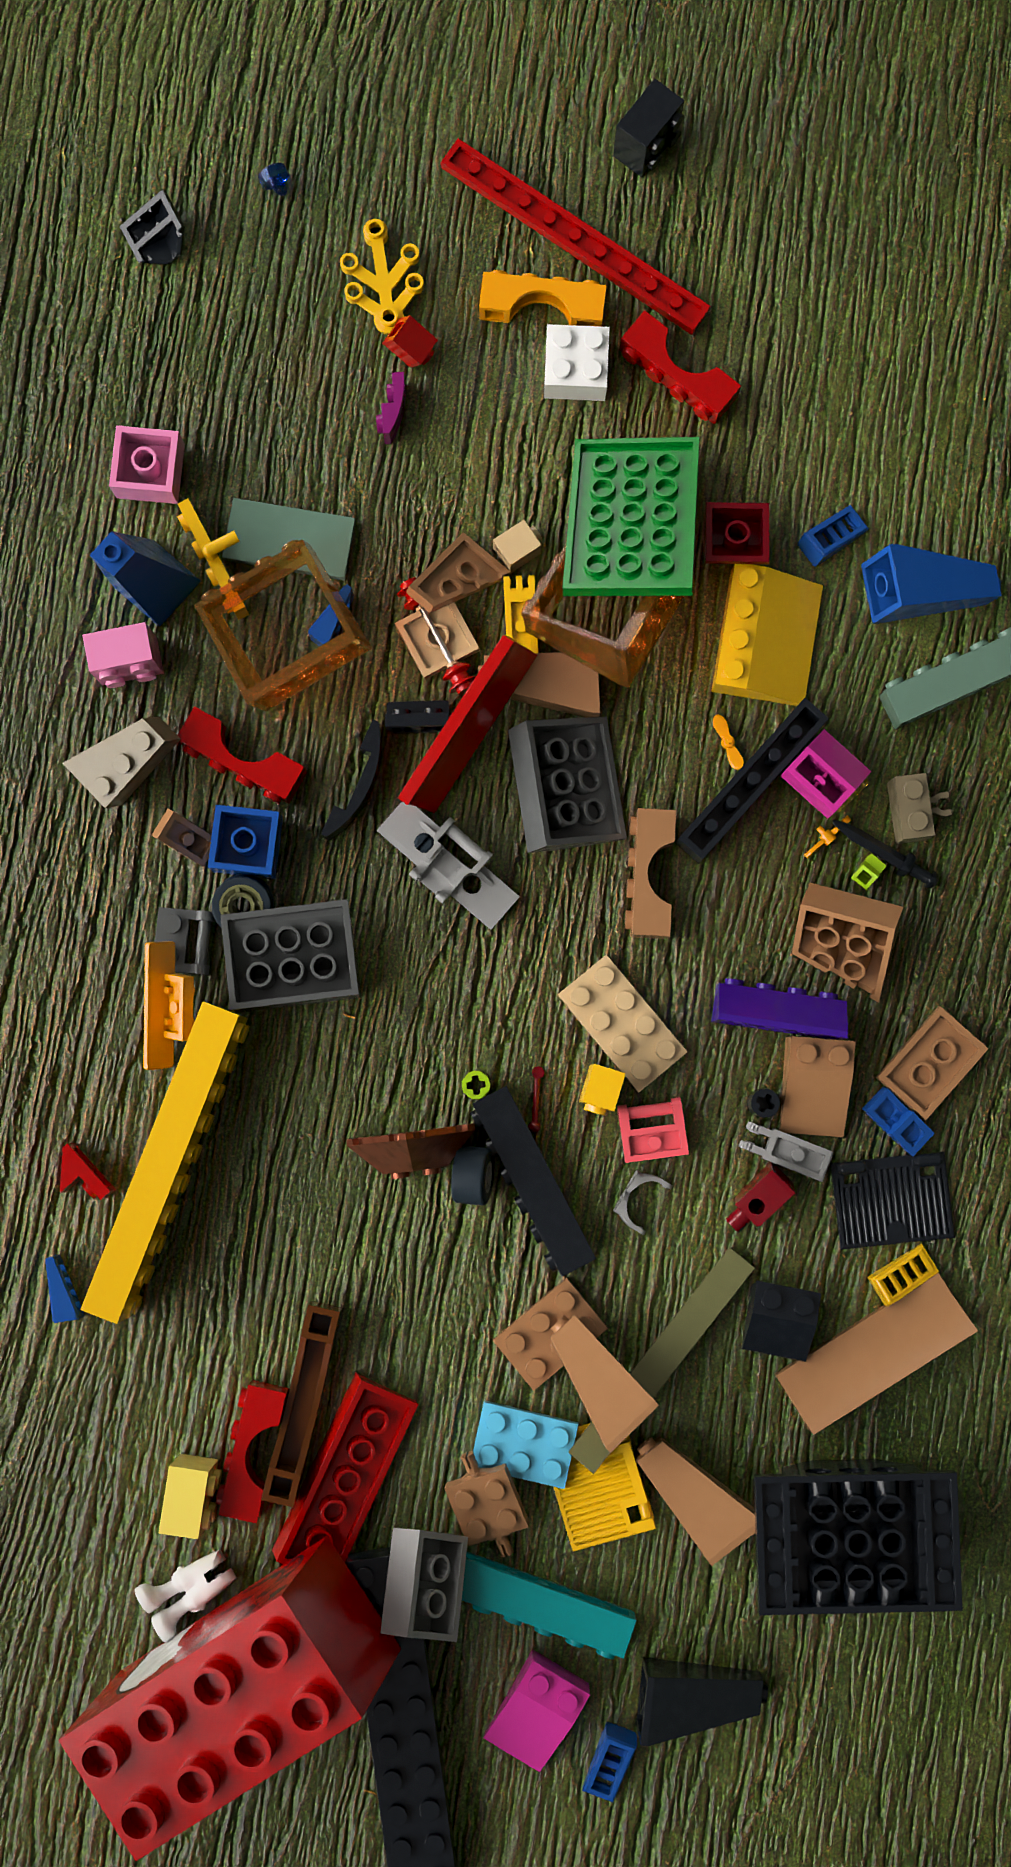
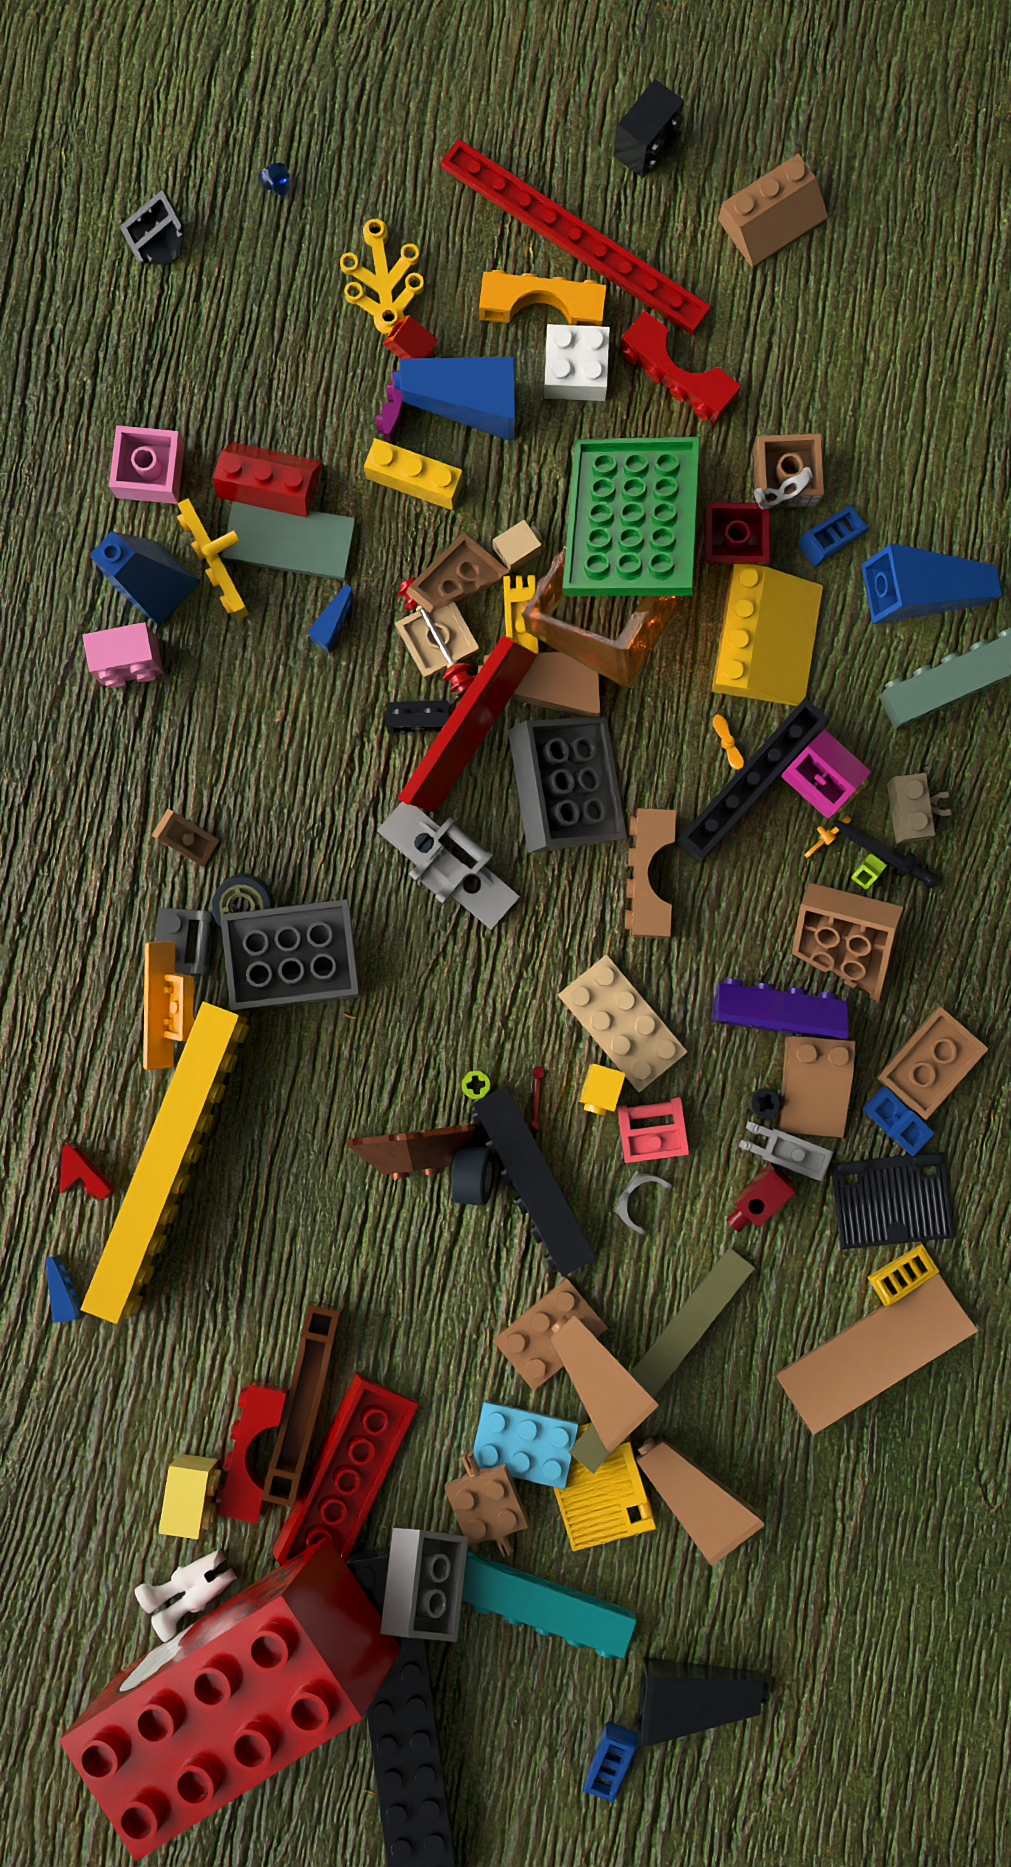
wedge [62,717,180,809] -> none
red arch [178,706,307,805] -> none
clear orange windscreen [194,539,372,711] -> none
blue brick [208,805,283,879] -> none
black slope [321,720,382,841] -> none
dark pink slope [483,1649,590,1772] -> none
black slope [741,1281,822,1362] -> none
black wedge [753,1459,963,1615] -> none
none -> red slope [213,442,323,518]
none -> yellow brick [364,438,463,510]
none -> blue slope [394,357,515,440]
none -> medium nougat slope [718,153,828,269]
none -> medium nougat brick [753,433,824,508]
none -> light grey cap [754,467,813,509]

